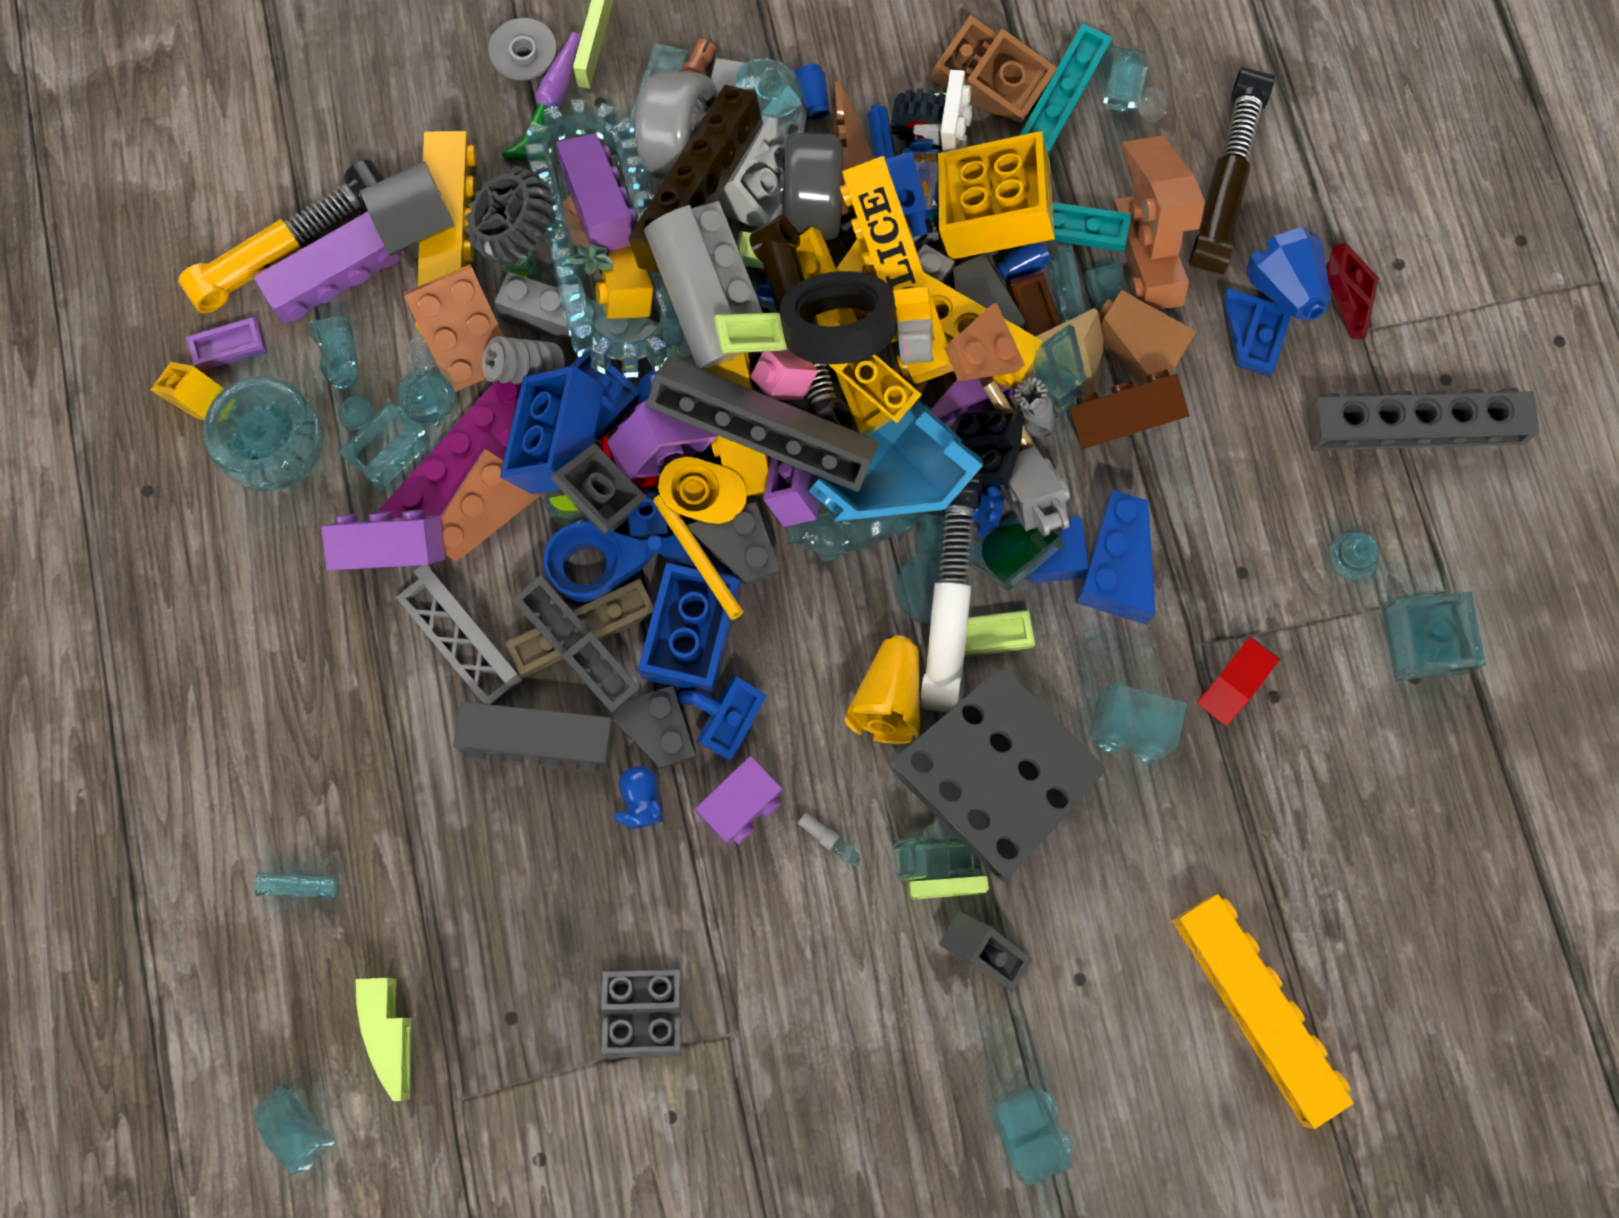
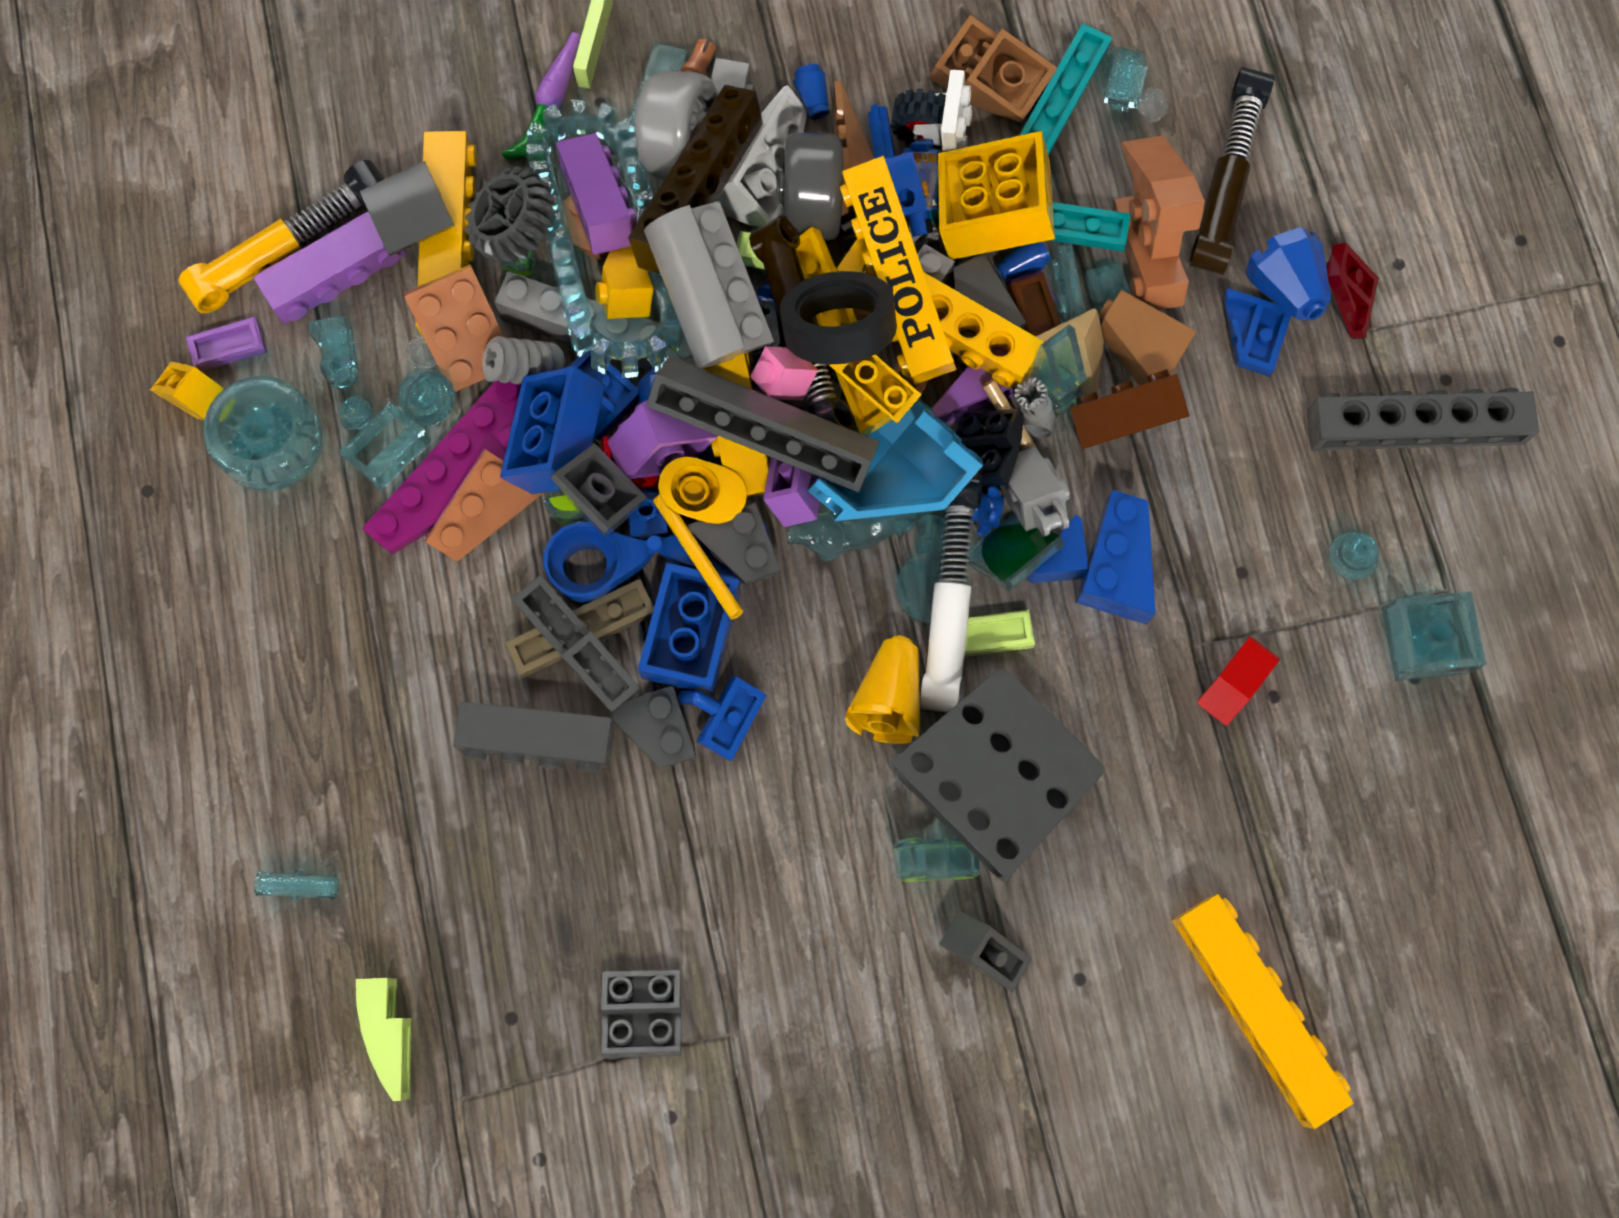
clear light blue slope [252,1083,336,1175] -> none
medium lavender brick [321,510,445,570] -> none
light grey fence [396,565,523,705] -> none
light grey dish [488,18,557,80] -> none
sand green plant [569,244,614,275] -> none
blue animal [613,766,663,829] -> none
medium lavender piece [695,756,783,846] -> none
yellowish green tile [715,313,787,353] -> none
clear light blue dish [734,58,803,118] -> none
light grey piece [797,812,860,866] -> none
leg [894,287,934,364] -> none
yellowish green tile [907,876,989,900] -> none
nougat wing [945,303,1025,381] -> none
clear light blue piece [986,1084,1074,1186] -> none
clear light blue piece [1088,683,1187,762] -> none

